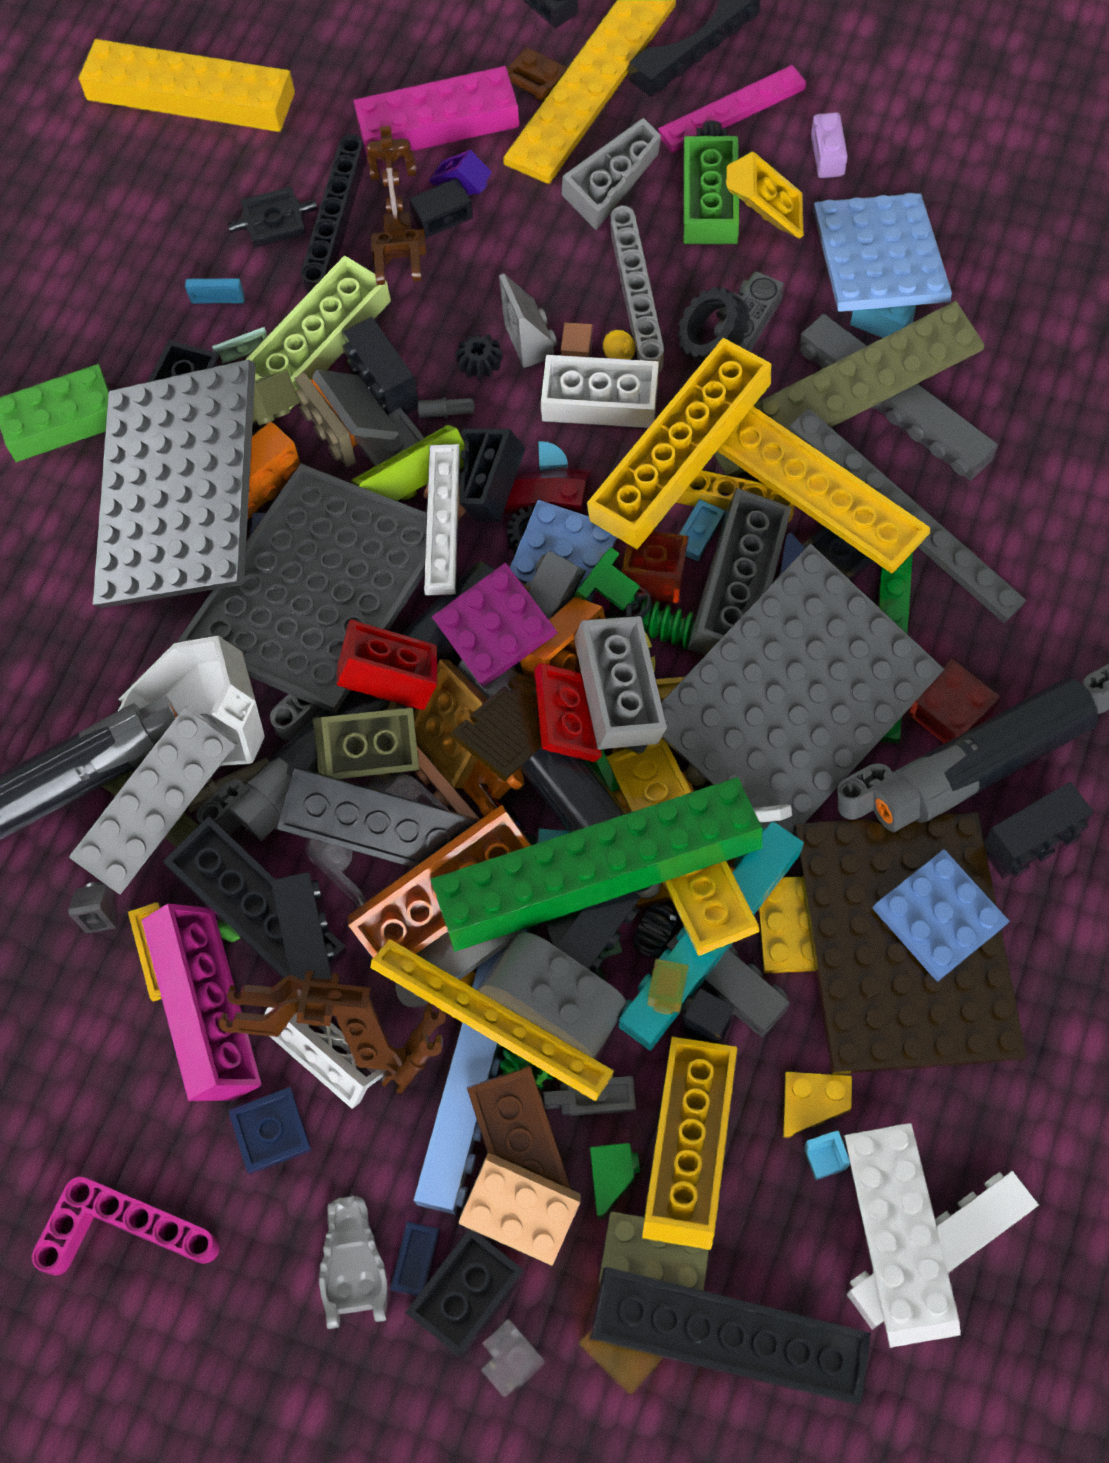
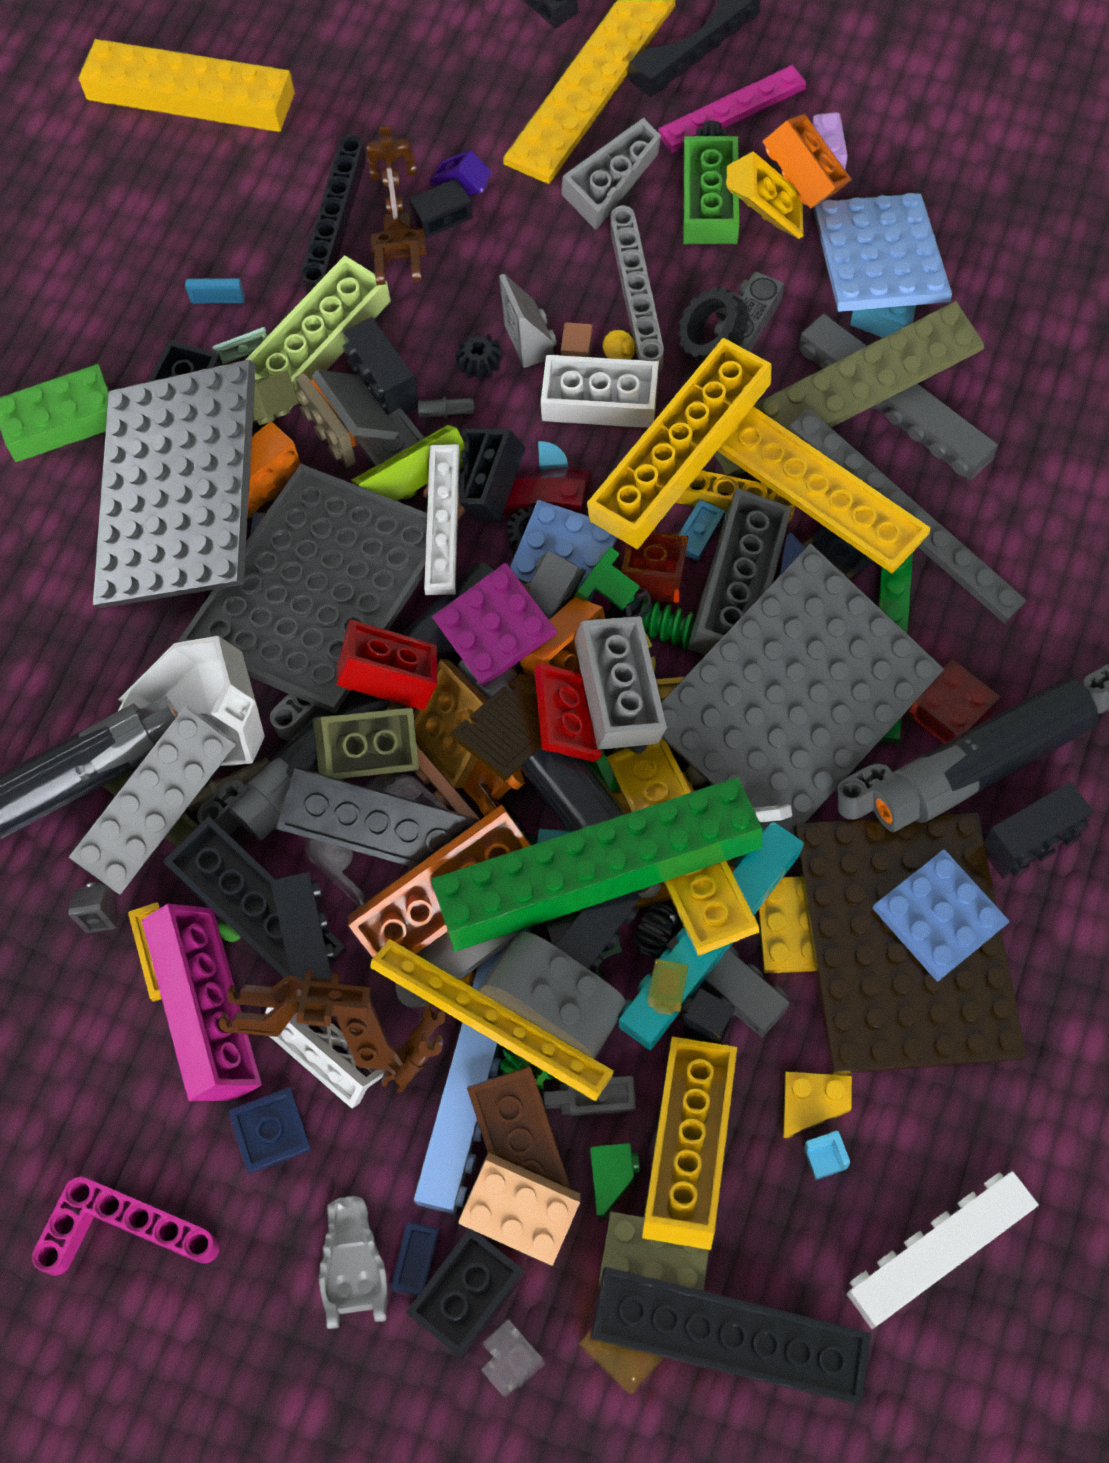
black plate [228,186,318,248] -> none
dark pink brick [353,66,519,159] -> none
reddish brown plate [506,47,568,102] -> none
white brick [844,1123,961,1347] -> none
none -> orange brick [762,114,852,209]

